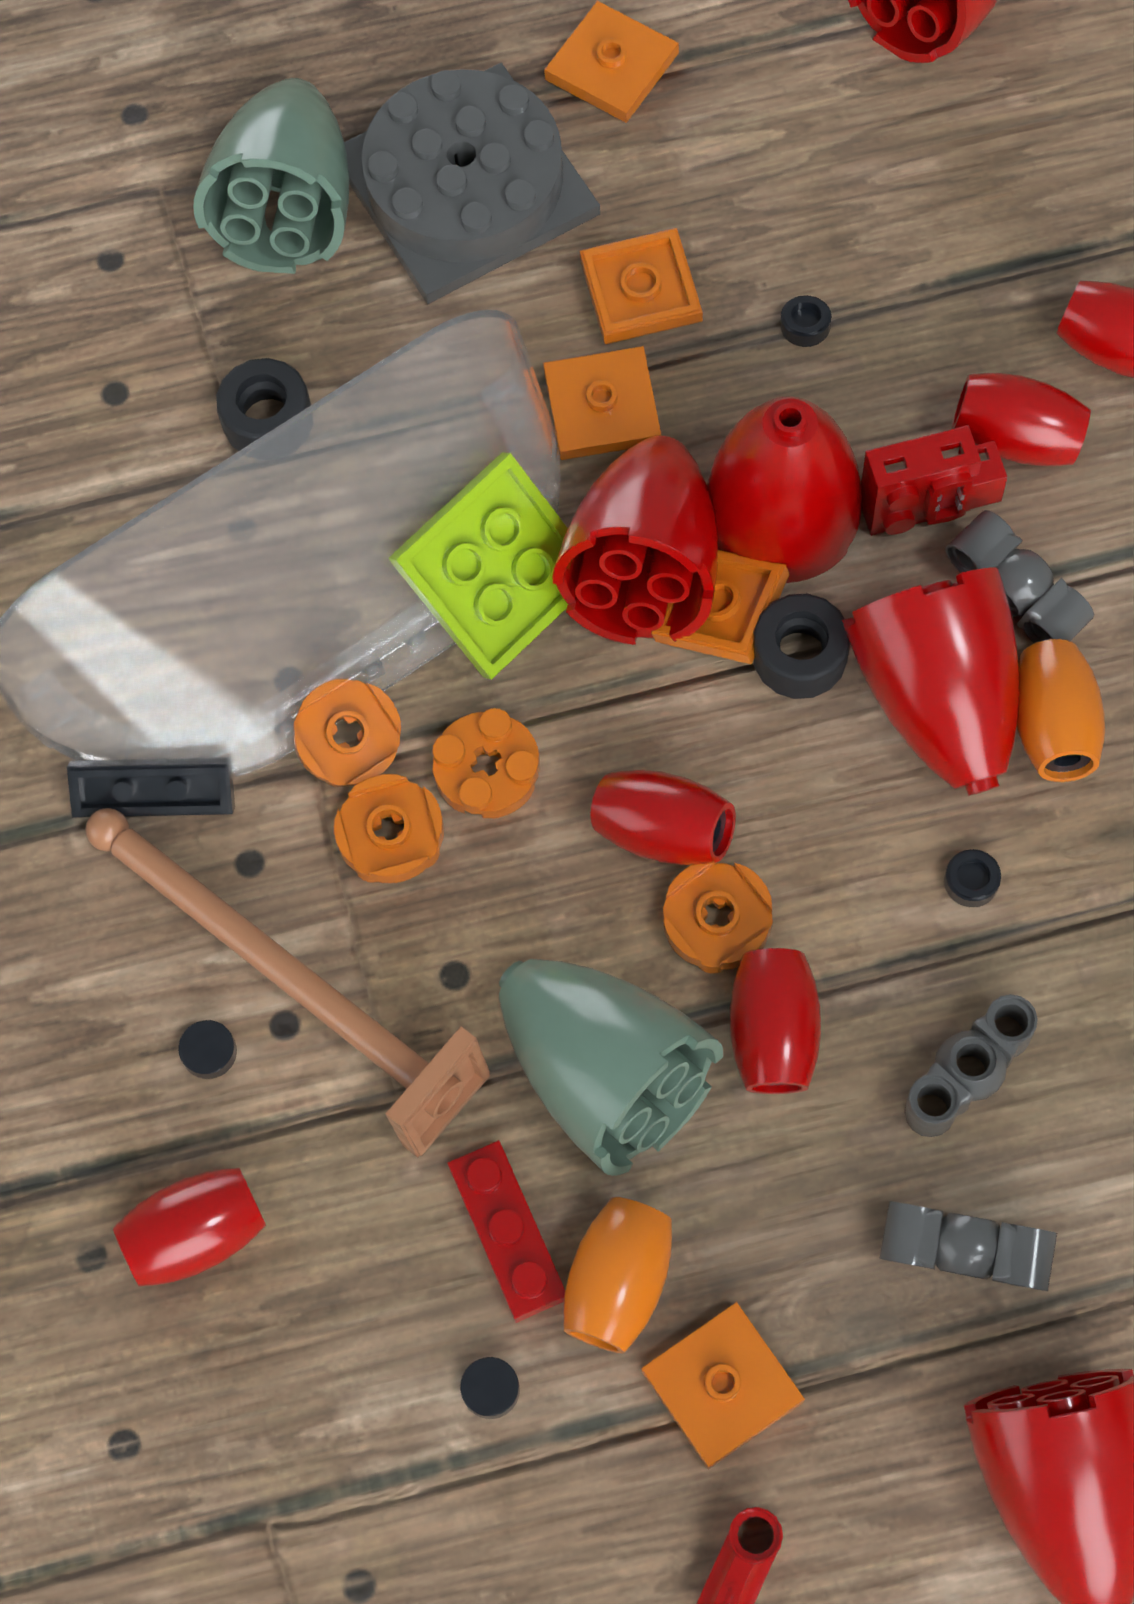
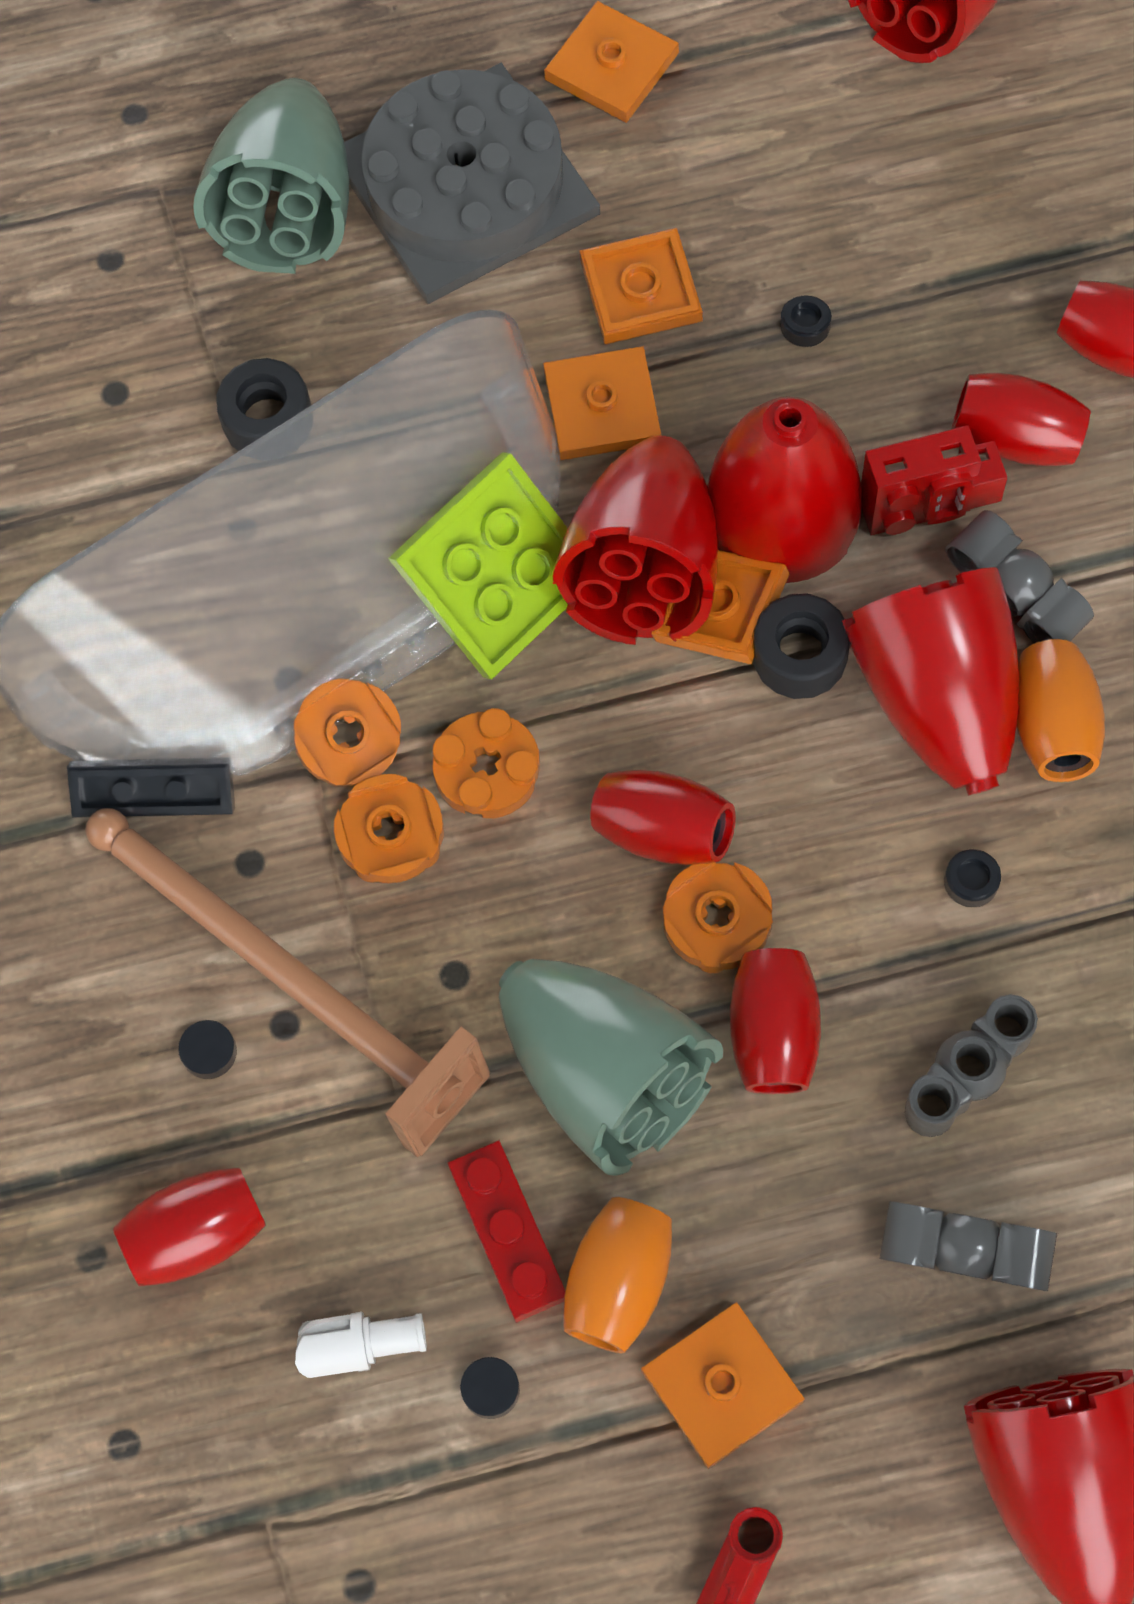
none -> white arm [295,1312,427,1378]

